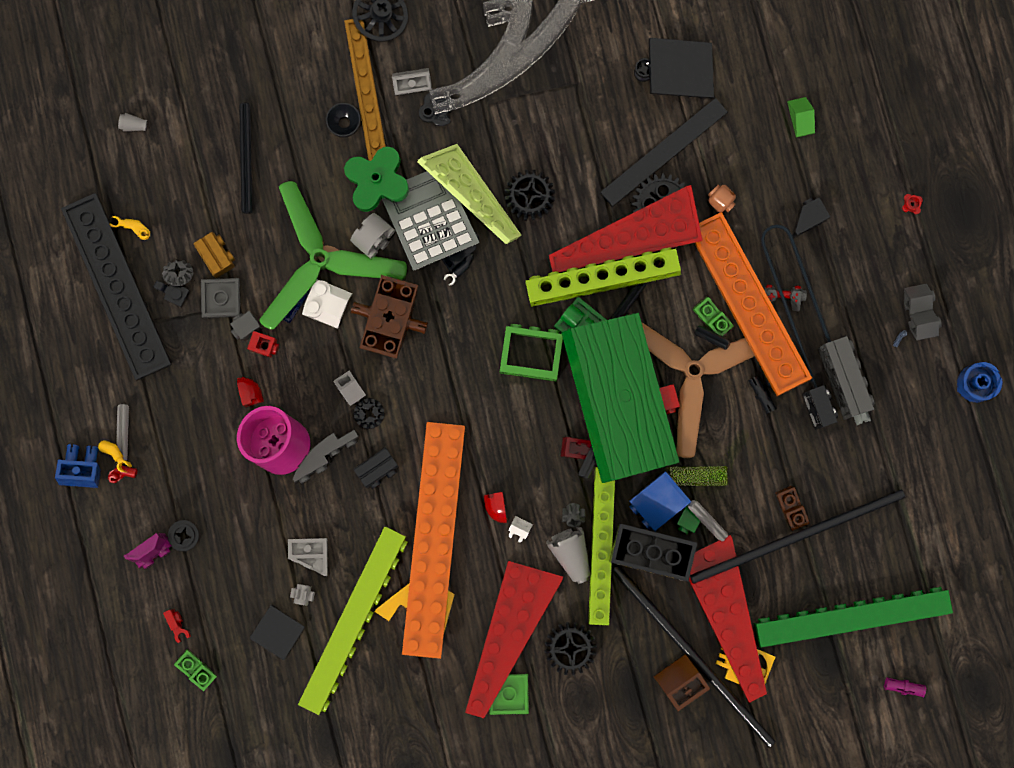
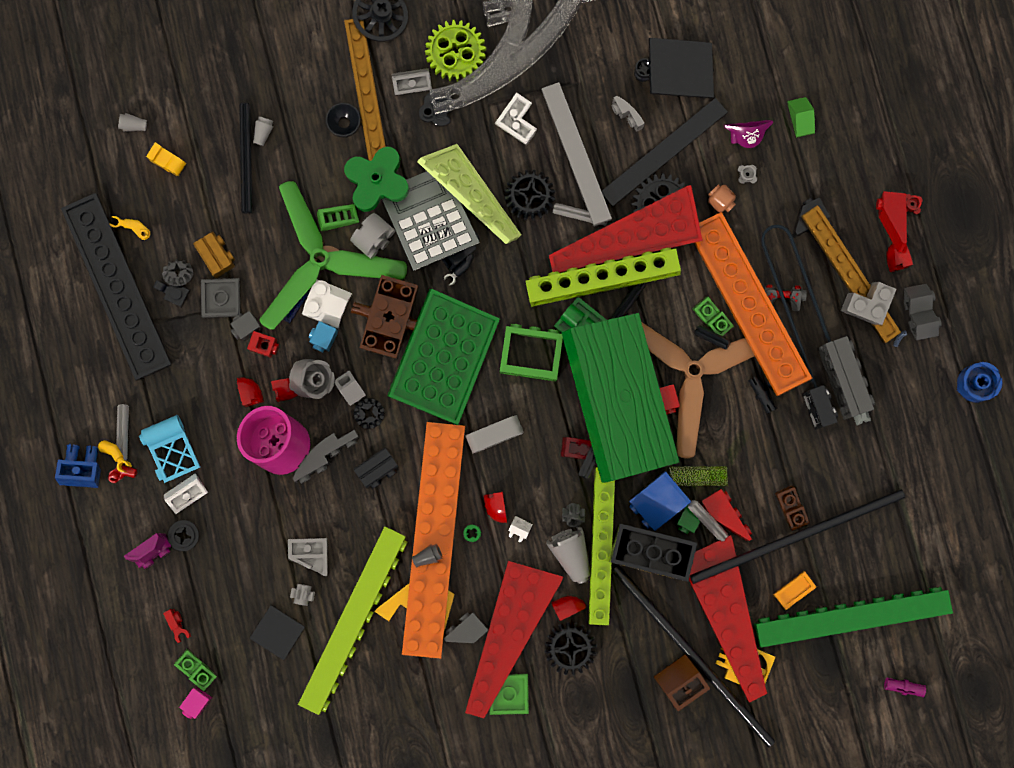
none -> medium azure piece [139,415,201,483]
none -> yellow leg [146,142,186,176]
none -> white slope [164,474,208,514]
none -> dark pink brick [179,686,213,719]
none -> light grey cone [253,117,274,146]
none -> red brick [271,378,297,402]
none -> light grey brick [289,359,335,399]
none -> dark azure brick [309,321,338,353]
none -> bright green slope [317,204,359,231]
none -> green plate [387,289,500,425]
none -> dark grey cone [412,544,443,568]
none -> lime gear [425,20,486,82]
none -> dark grey slope [444,612,489,643]
none -> green bush [463,525,481,542]
none -> light grey beam [465,415,524,454]
none -> white brick [495,93,537,145]
none -> light grey tile [542,82,612,226]
none -> red brick [551,596,587,621]
none -> light grey axle [553,203,607,226]
none -> light grey slope [611,96,645,132]
none -> red slope [699,489,752,541]
none -> magenta hat [723,120,773,148]
none -> light grey plate [738,165,757,184]
none -> light orange tile [773,571,816,610]
none -> pearl gold tile [801,205,901,343]
none -> light grey brick [841,282,896,325]
none -> red slope [876,191,907,253]
none -> red brick [886,243,913,272]

